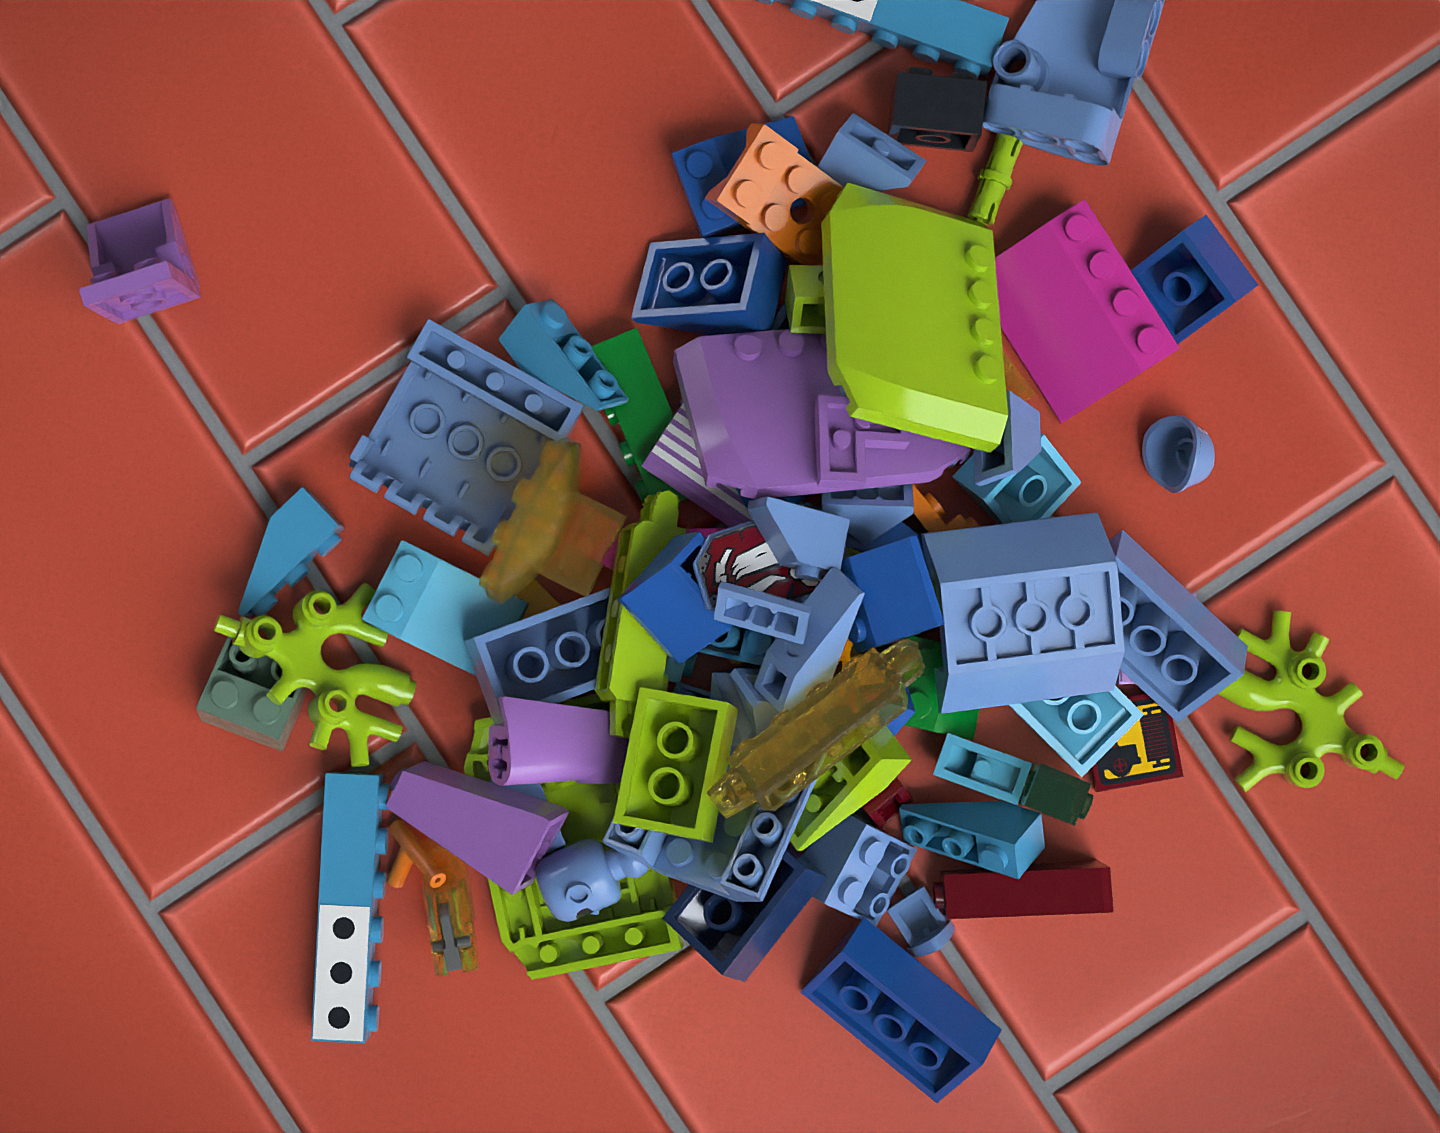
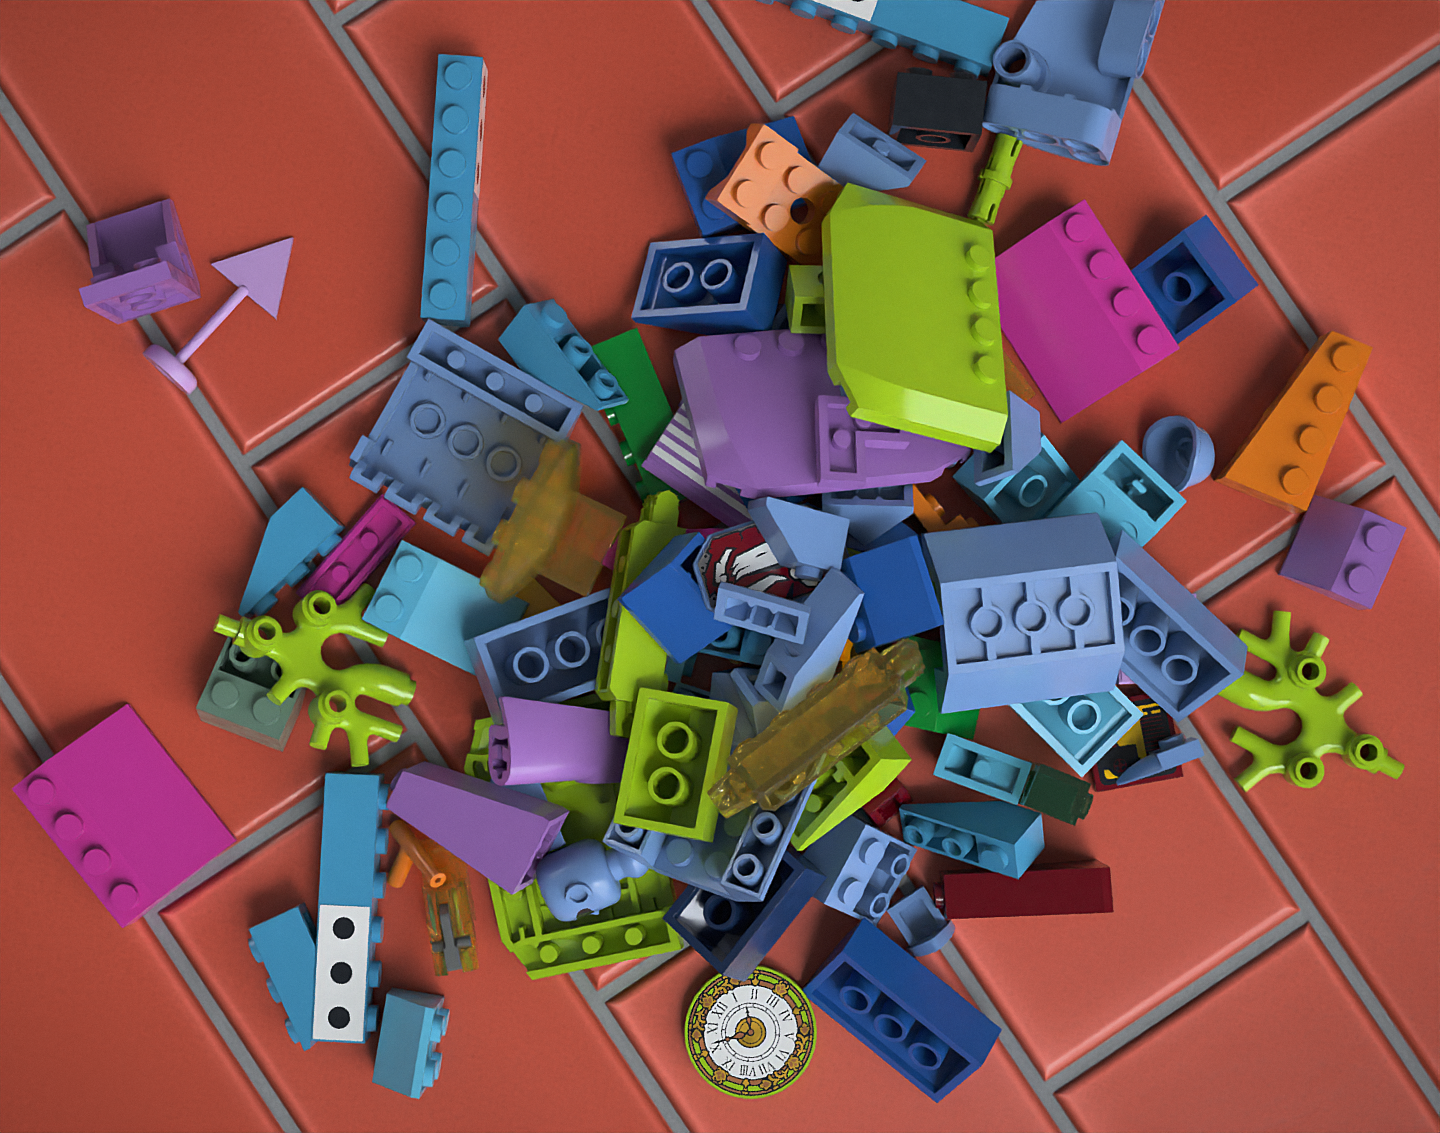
none -> dark pink slope [12,704,237,928]
none -> lavender piece [142,237,294,395]
none -> dark azure slope [248,902,318,1051]
none -> dark pink tile [296,494,417,614]
none -> medium azure slope [372,988,450,1099]
none -> dark azure brick [420,54,488,327]
none -> tile [684,965,817,1099]
none -> medium azure slope [1045,440,1187,547]
none -> medium blue plate [1116,733,1205,786]
none -> orange wedge [1214,331,1373,514]
none -> medium lavender slope [1278,495,1406,610]

